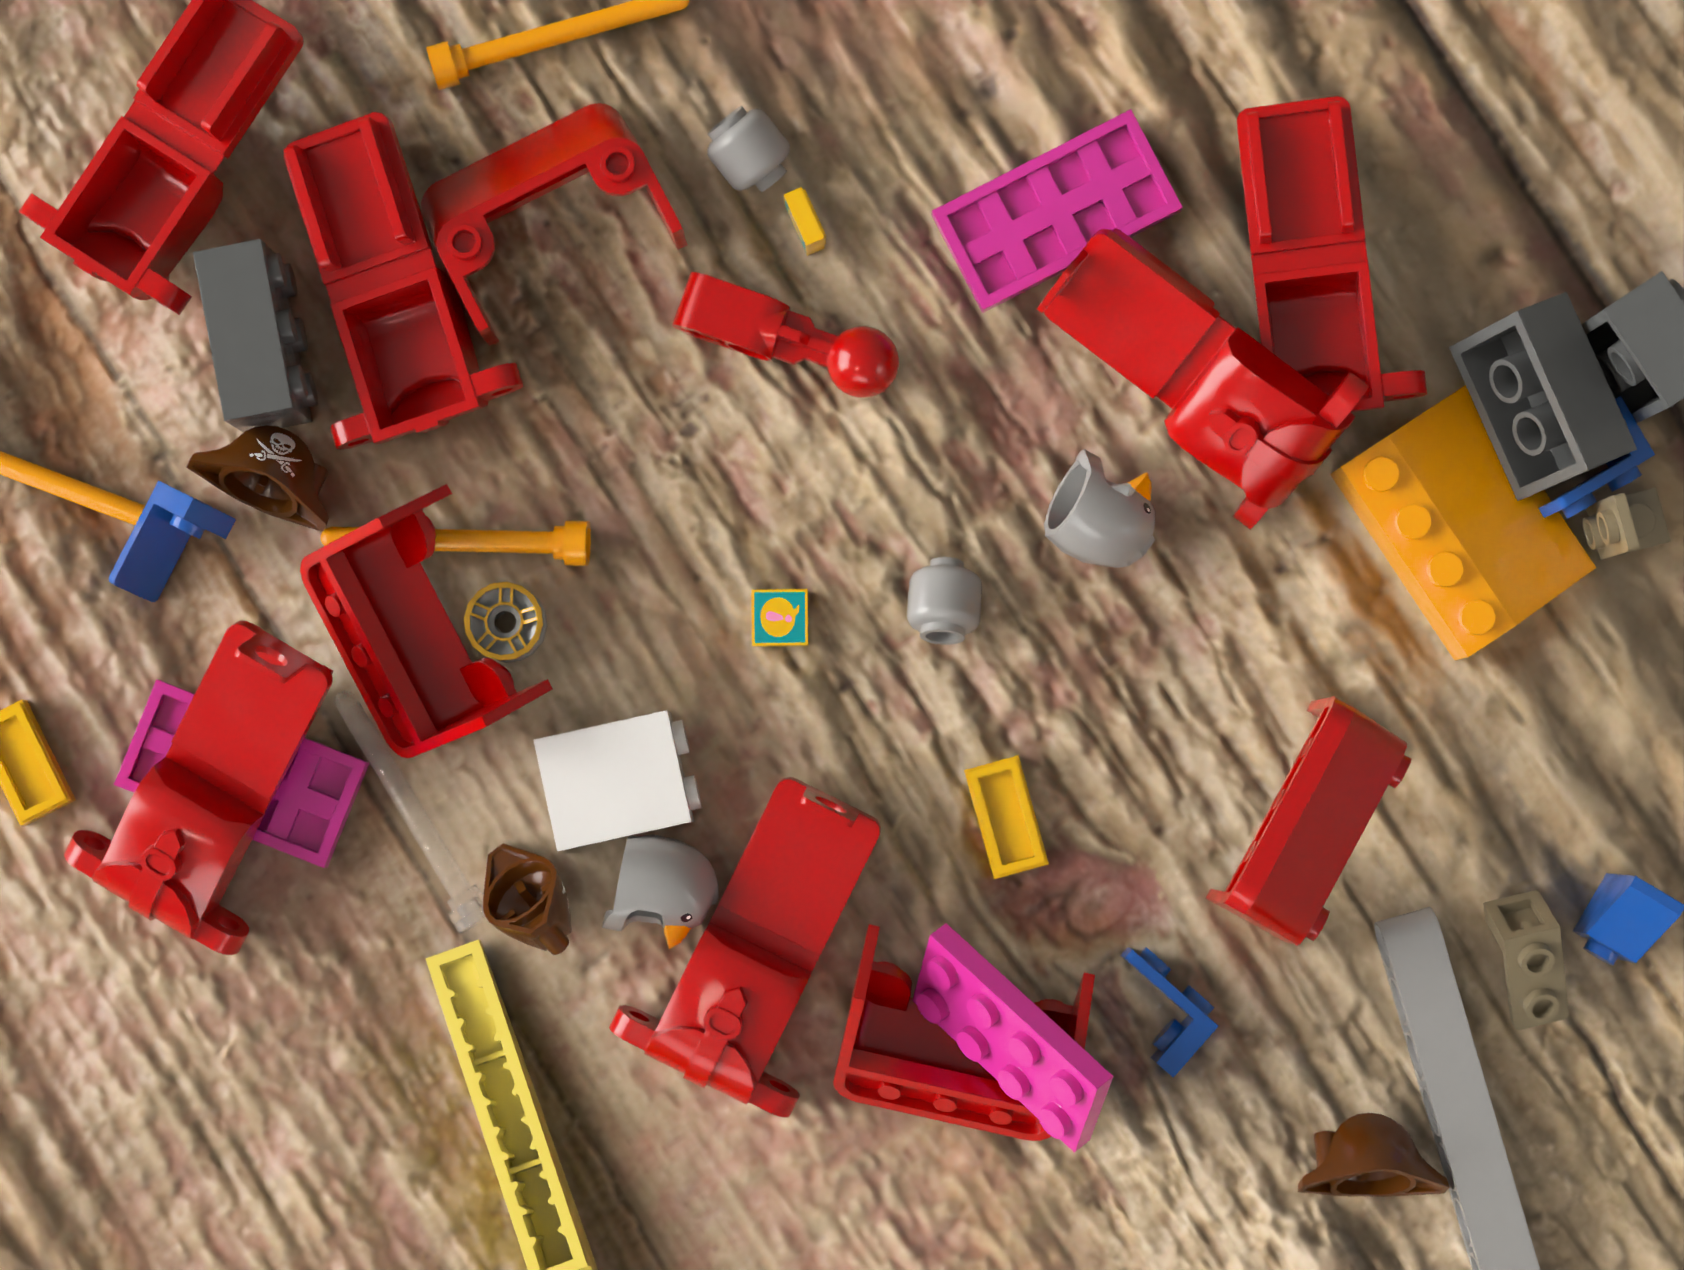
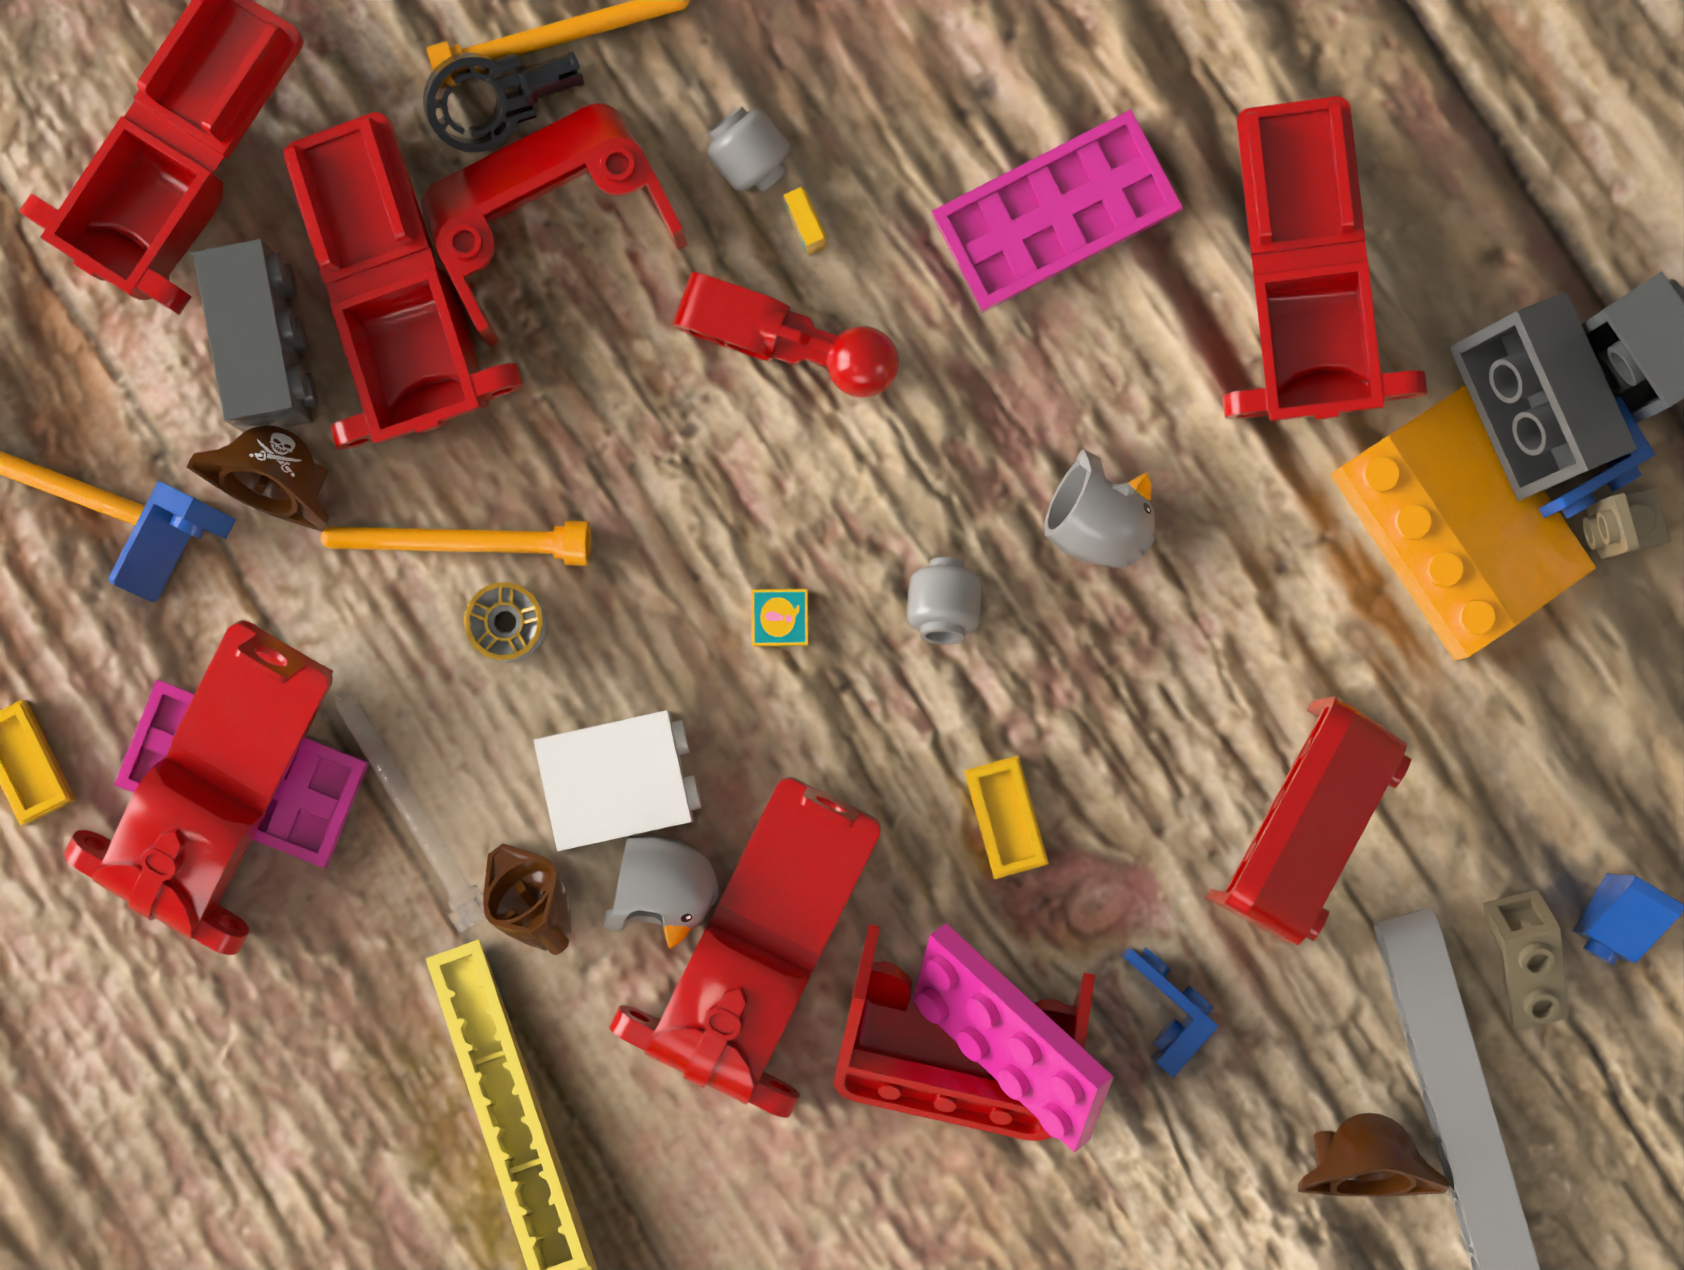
red windscreen [300,484,553,758] -> none
red piece [1037,228,1369,530] -> none
none -> black pin [423,51,584,152]

